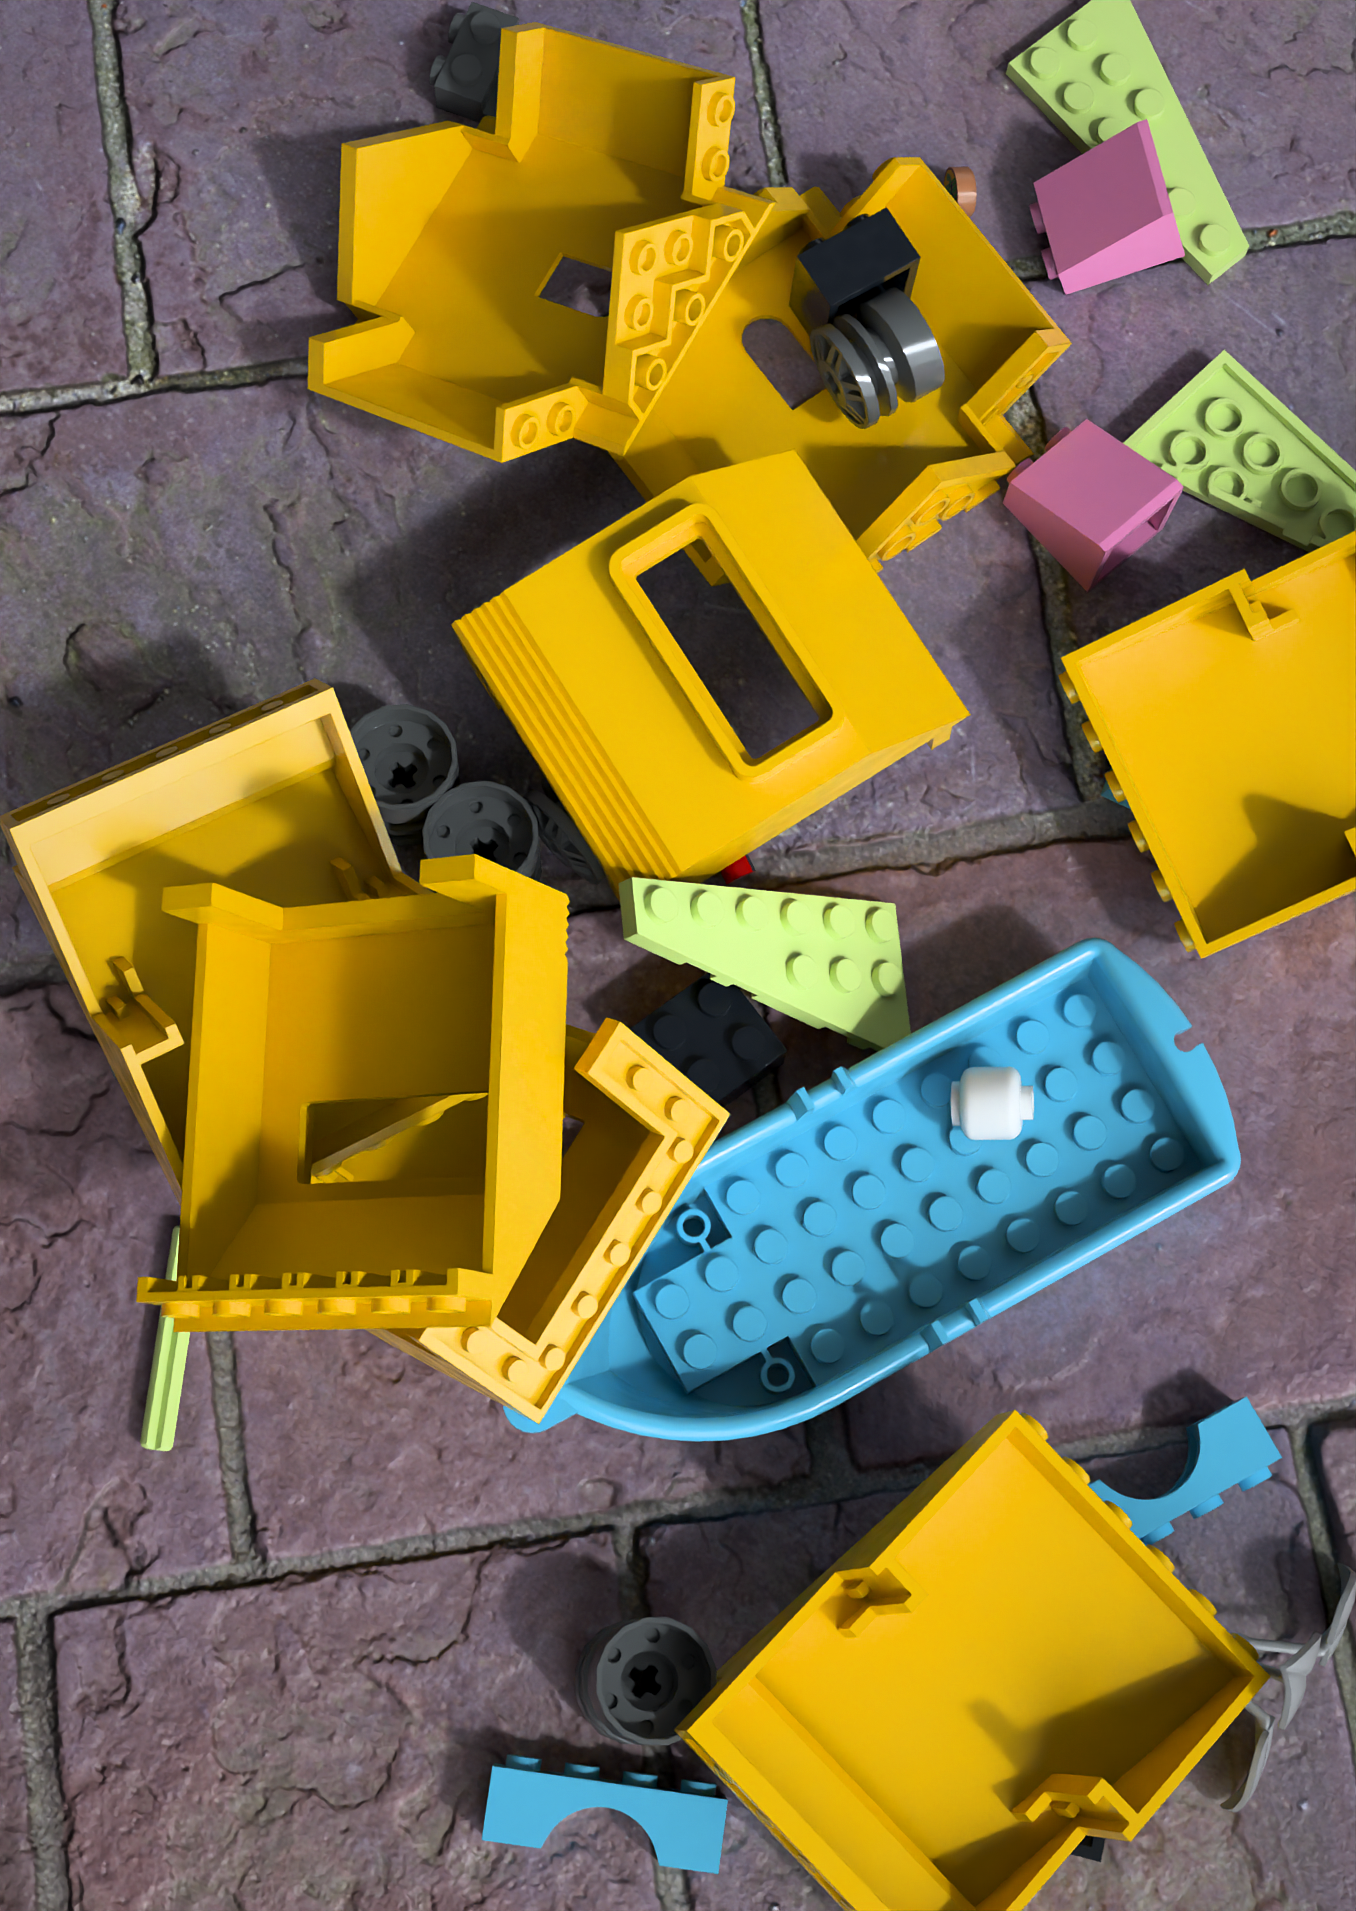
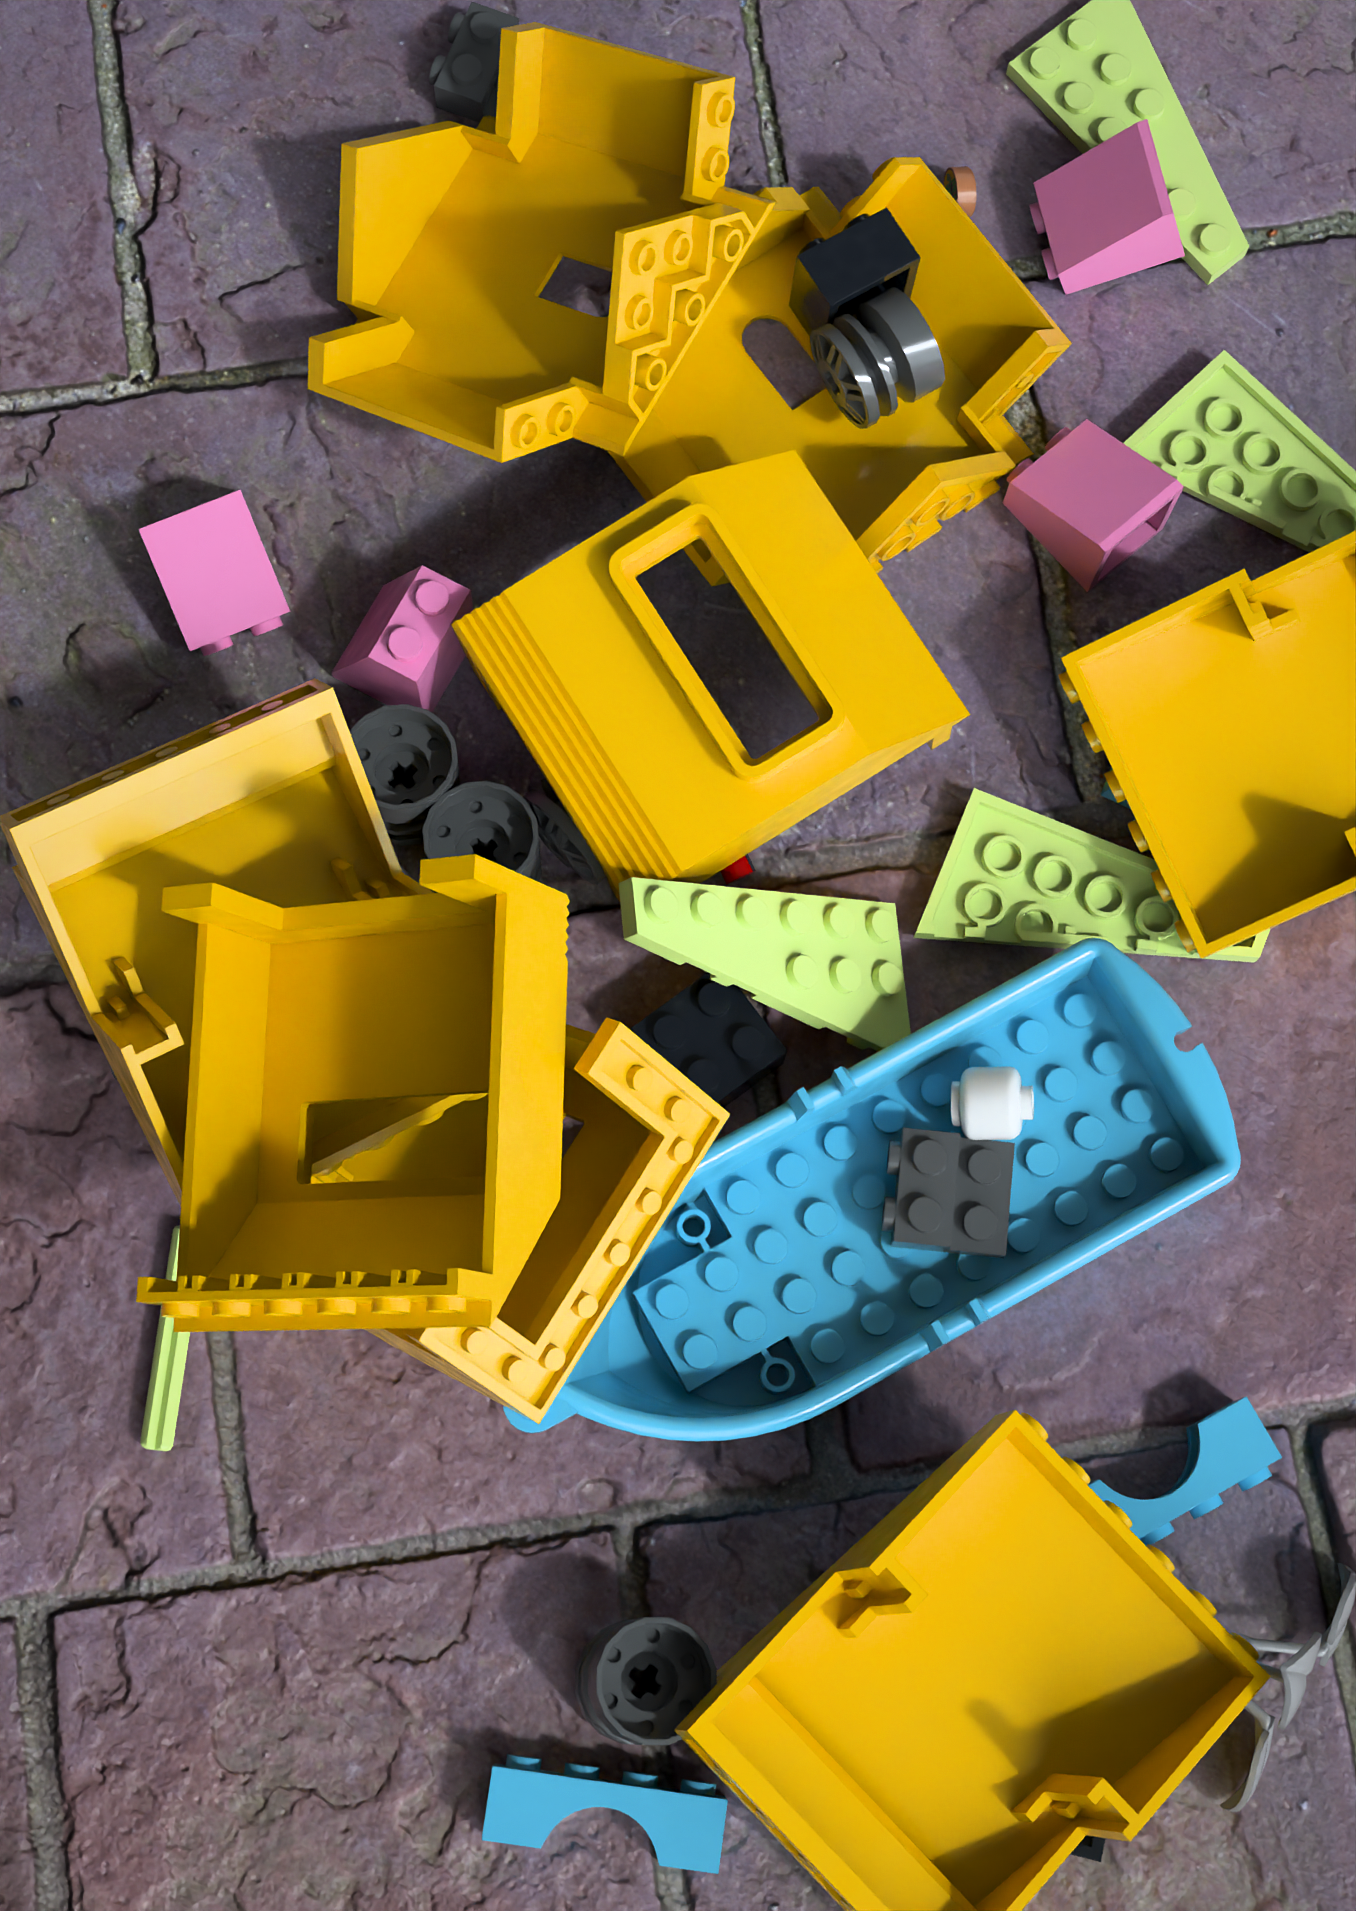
none -> bright pink slope [138,490,290,656]
none -> bright pink slope [331,565,473,712]
none -> dark grey plate [881,1128,1015,1258]
none -> yellowish green wing [913,788,1270,962]

